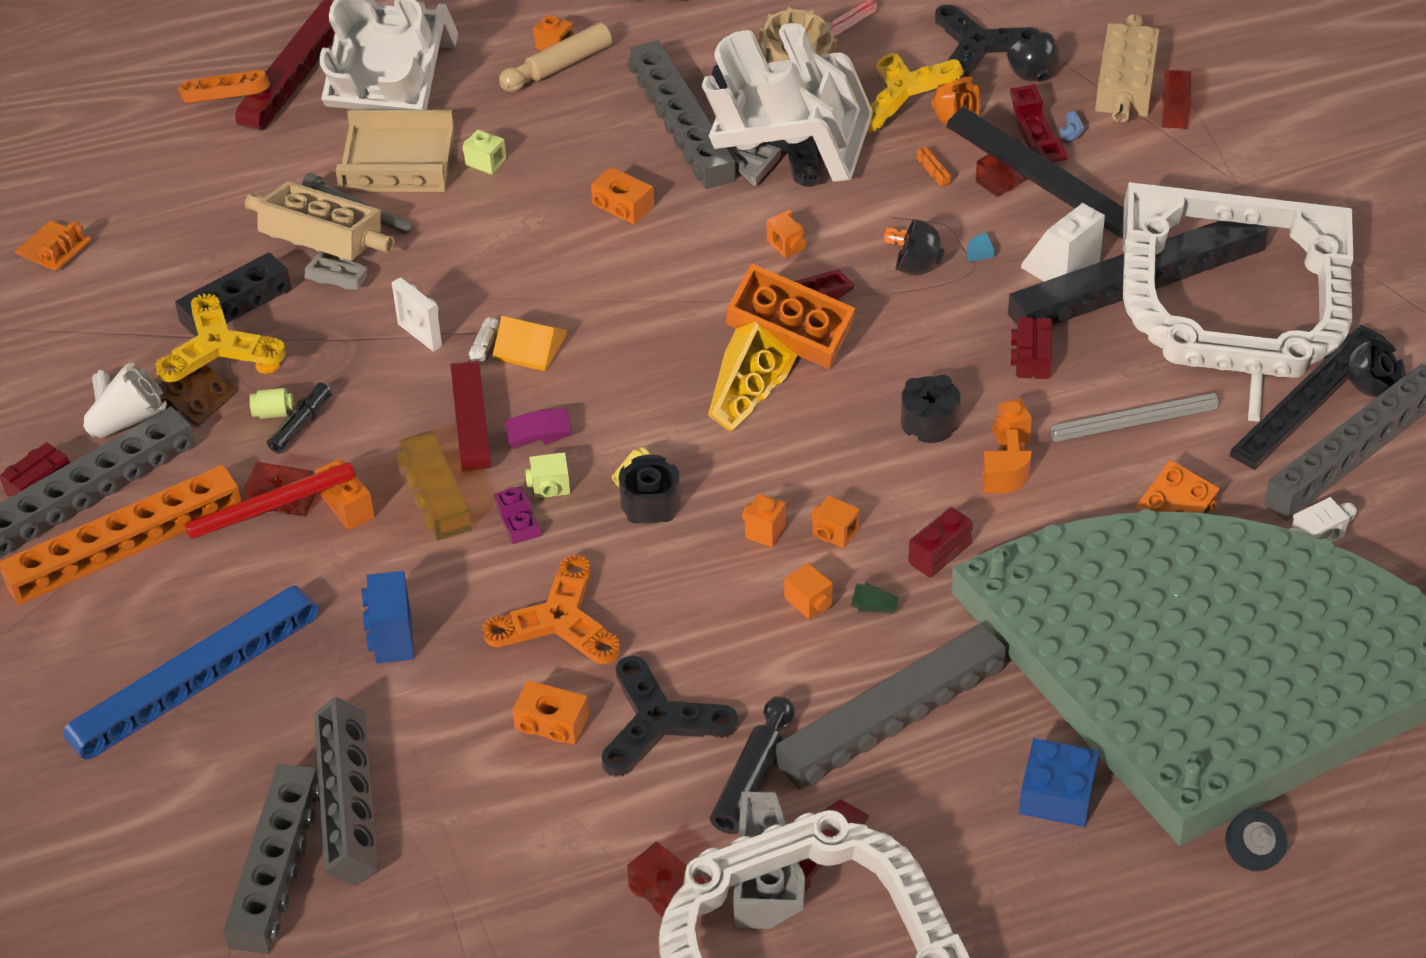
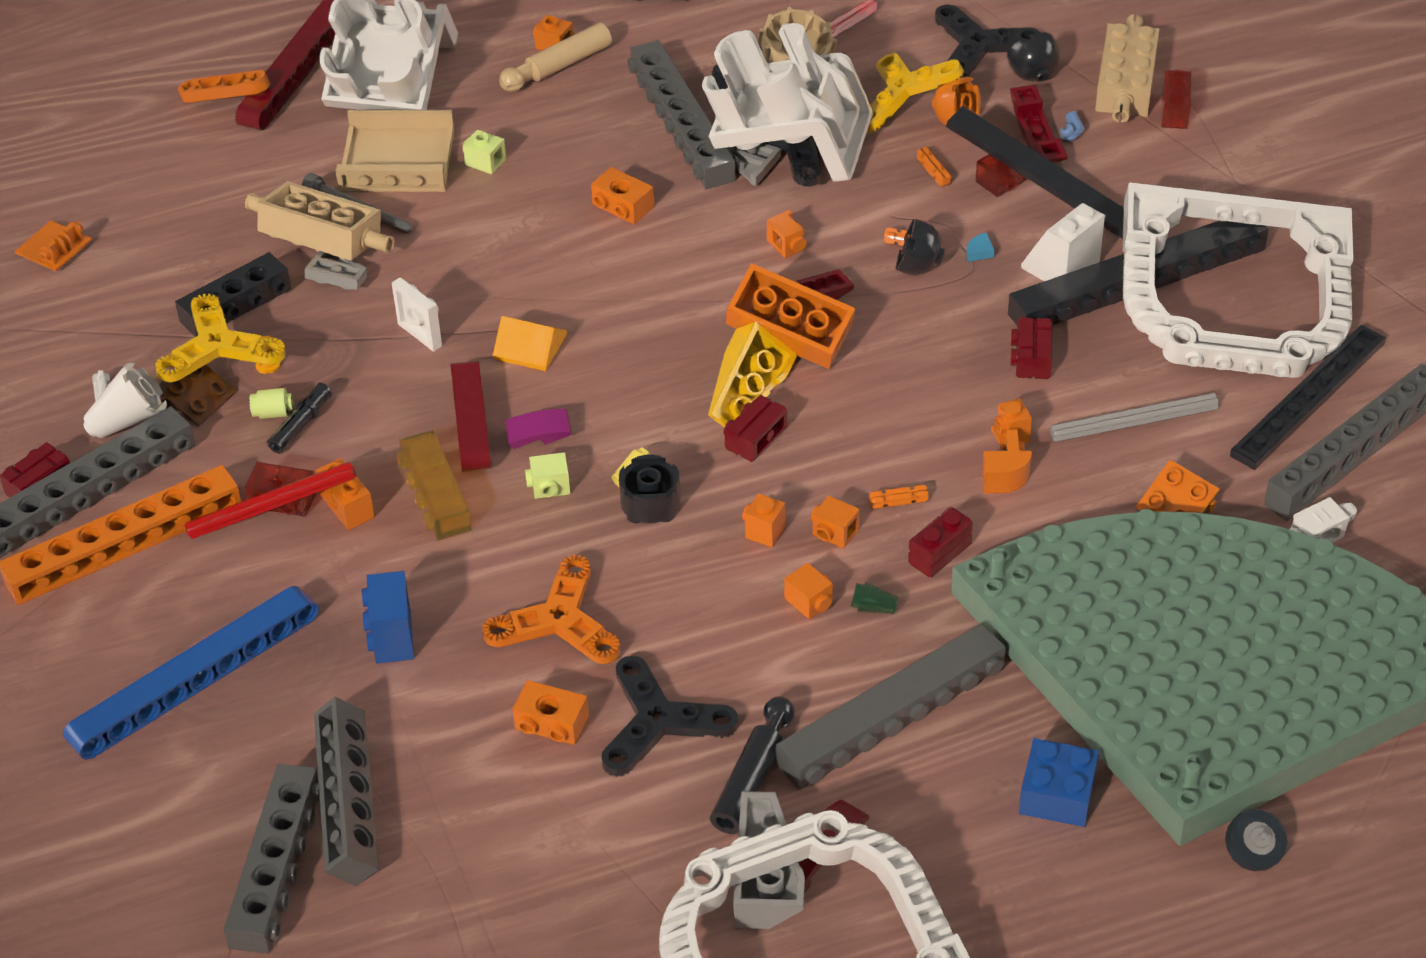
white axle [469,317,499,364] -> none
magenta slope [493,486,541,544] -> none
clear red brick [627,841,705,917] -> none
black brick [901,375,961,443] -> none
white bar [1248,371,1263,422] -> none
black cylinder [1348,337,1406,397] -> none
none -> dark red brick [723,395,788,462]
none -> orange axle [869,484,928,509]

